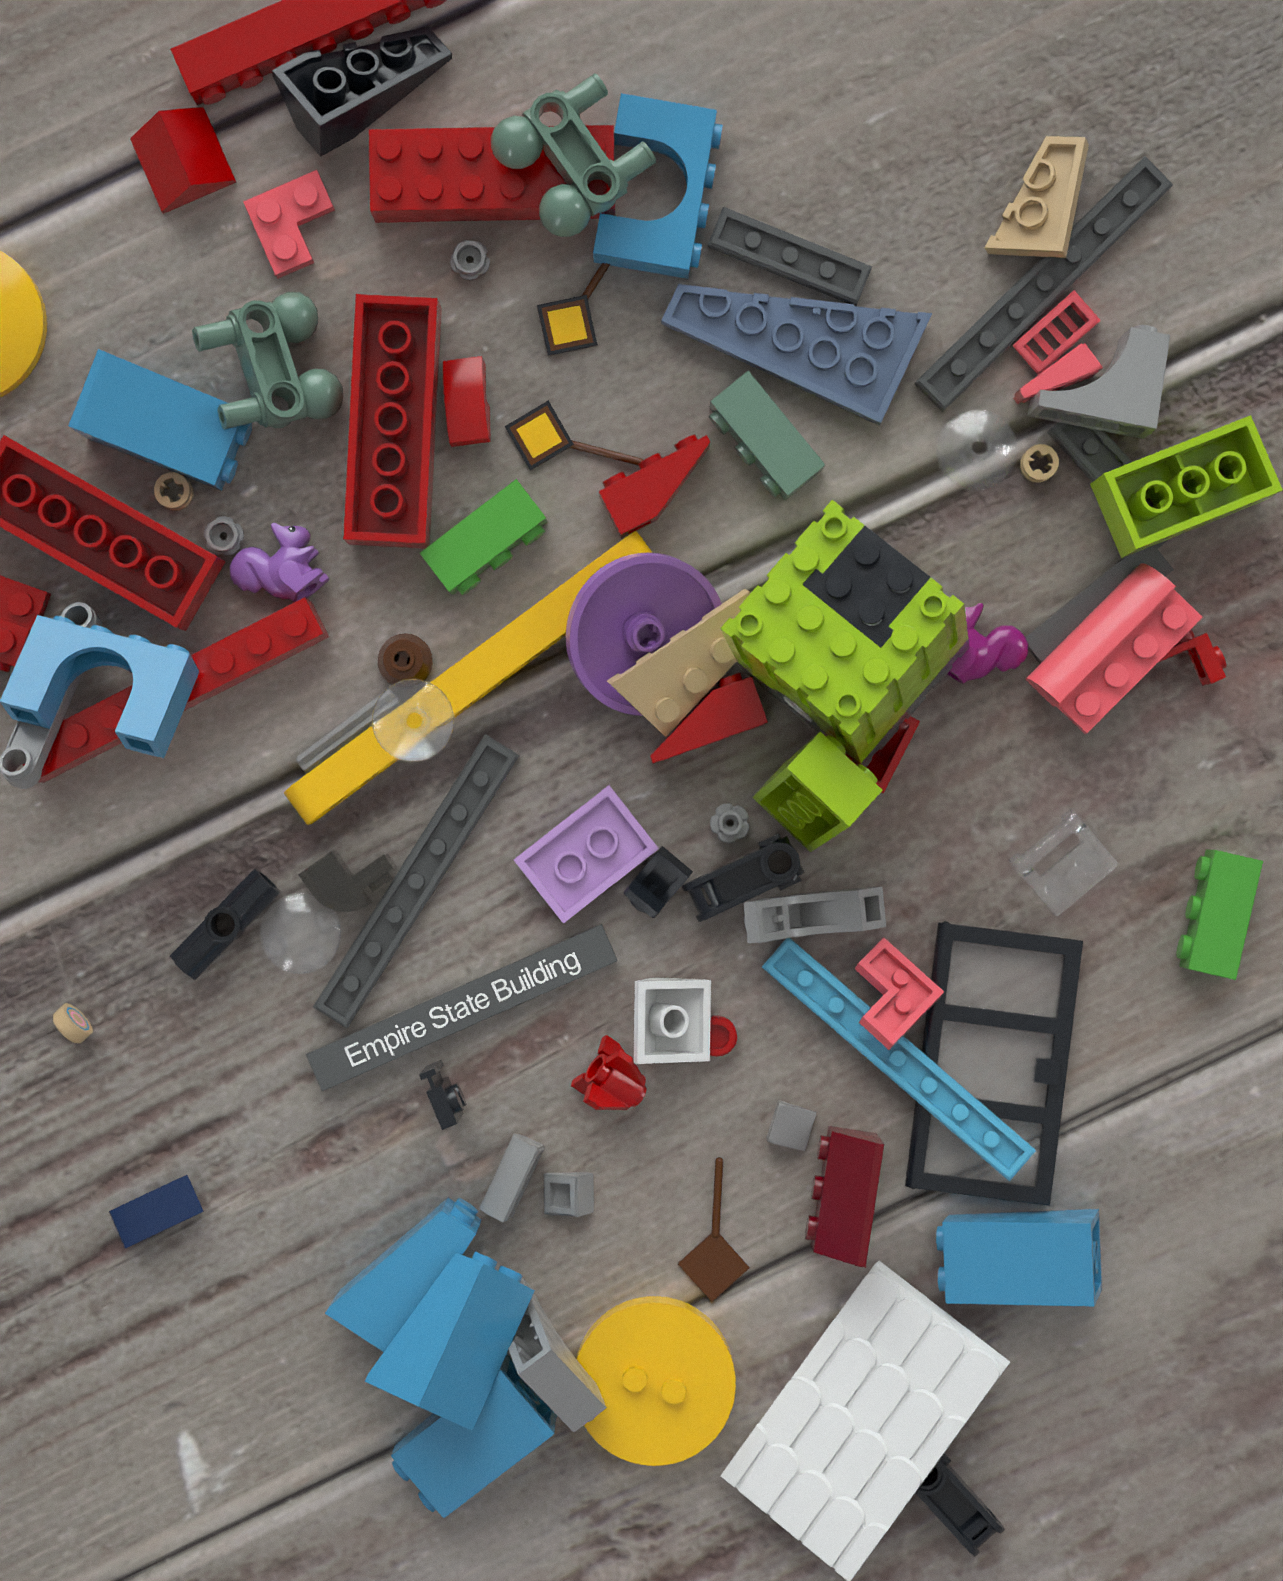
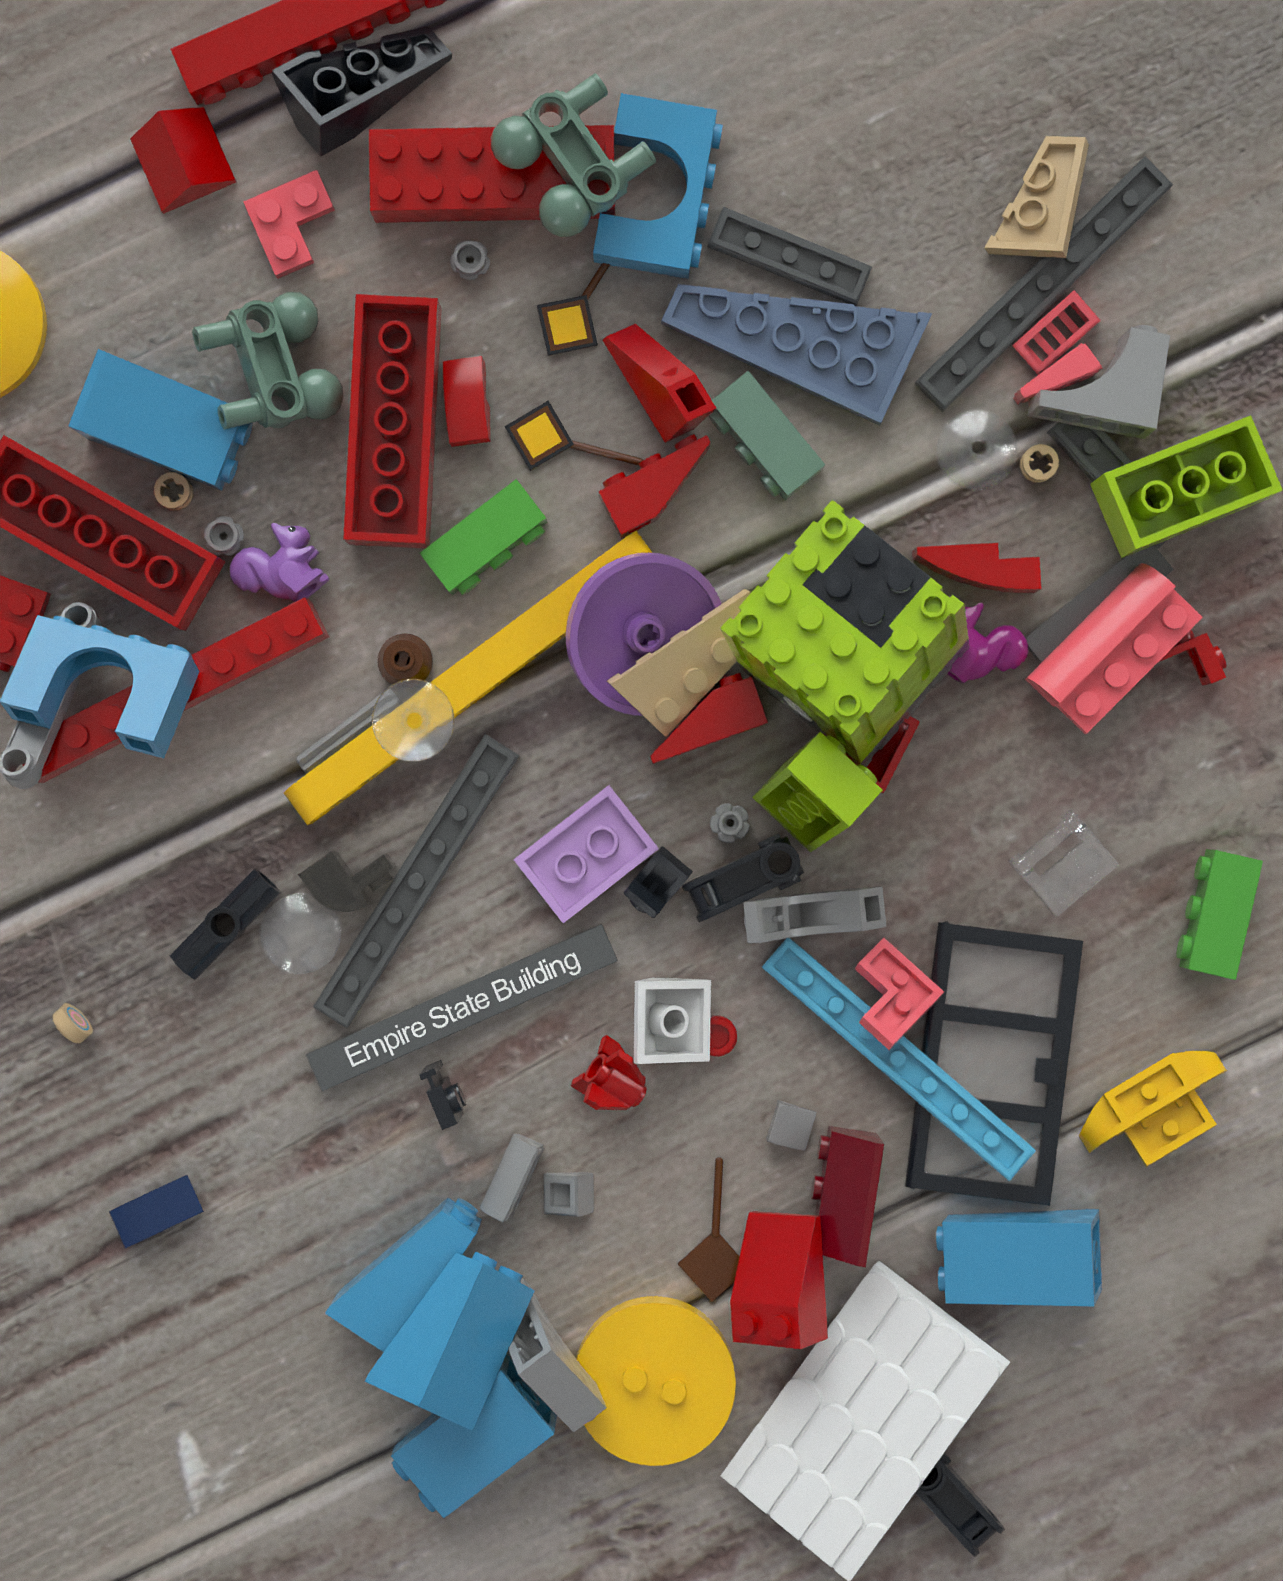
none -> red slope [602,324,716,443]
none -> red slope [730,1211,828,1349]
none -> red slope [912,543,1041,593]
none -> yellow plate [1079,1051,1227,1167]

